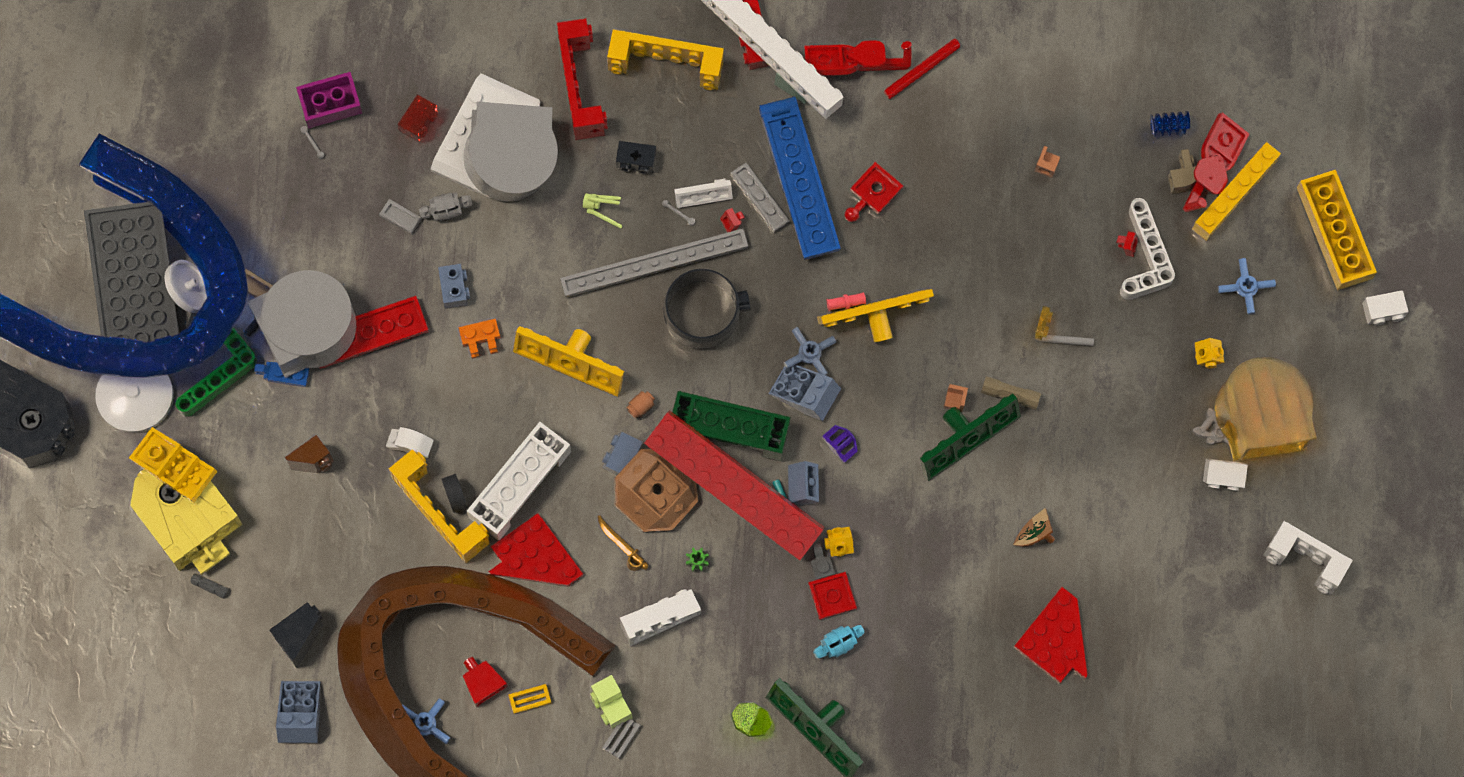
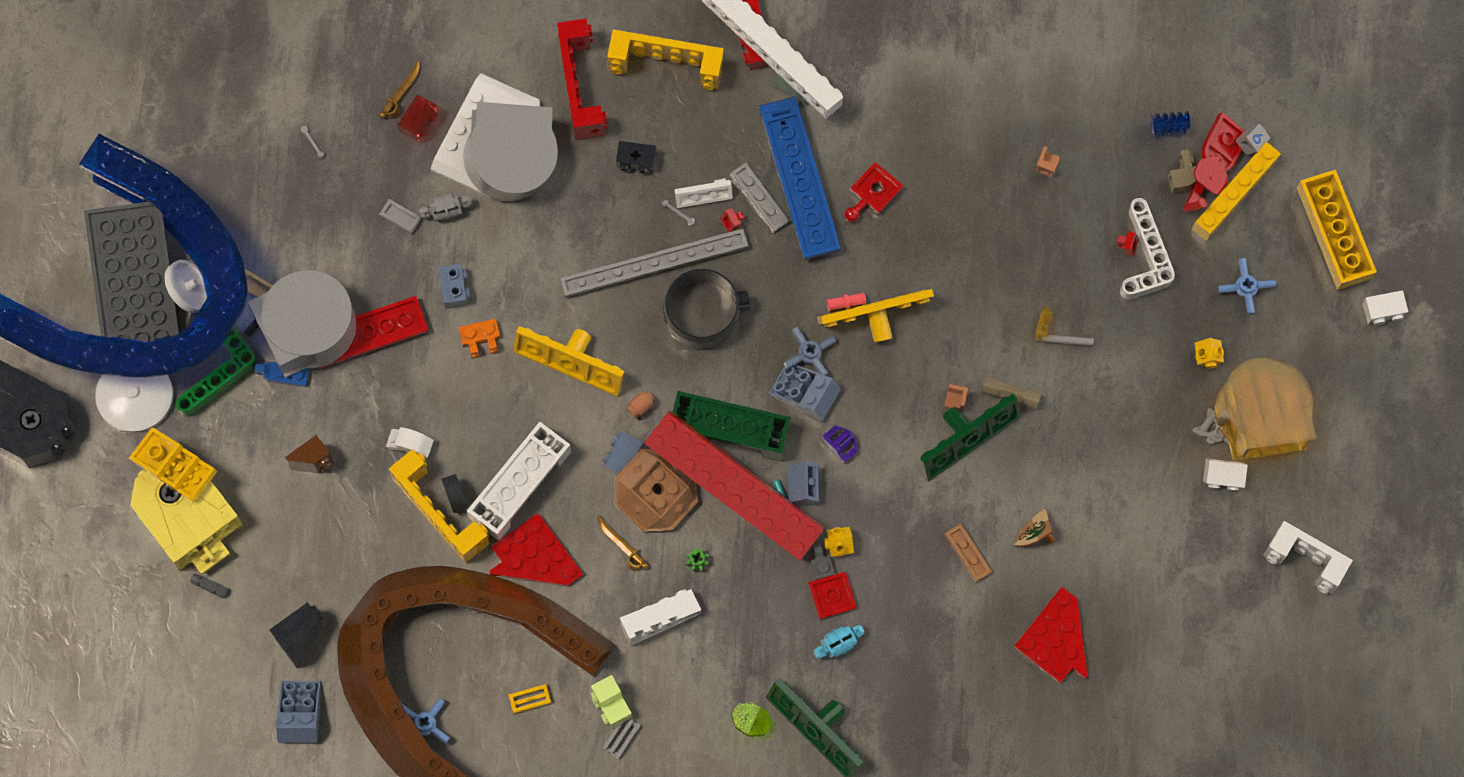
magenta brick [296,72,362,129] -> none
red torso [463,656,508,707] -> none
yellowish green plant [583,193,622,228] -> none
red plate [804,40,912,76] -> none
red axle [884,39,960,99] -> none
none -> pearl gold sword [379,61,420,119]
none -> medium nougat tile [944,524,992,583]
none -> light grey brick [1236,123,1270,155]

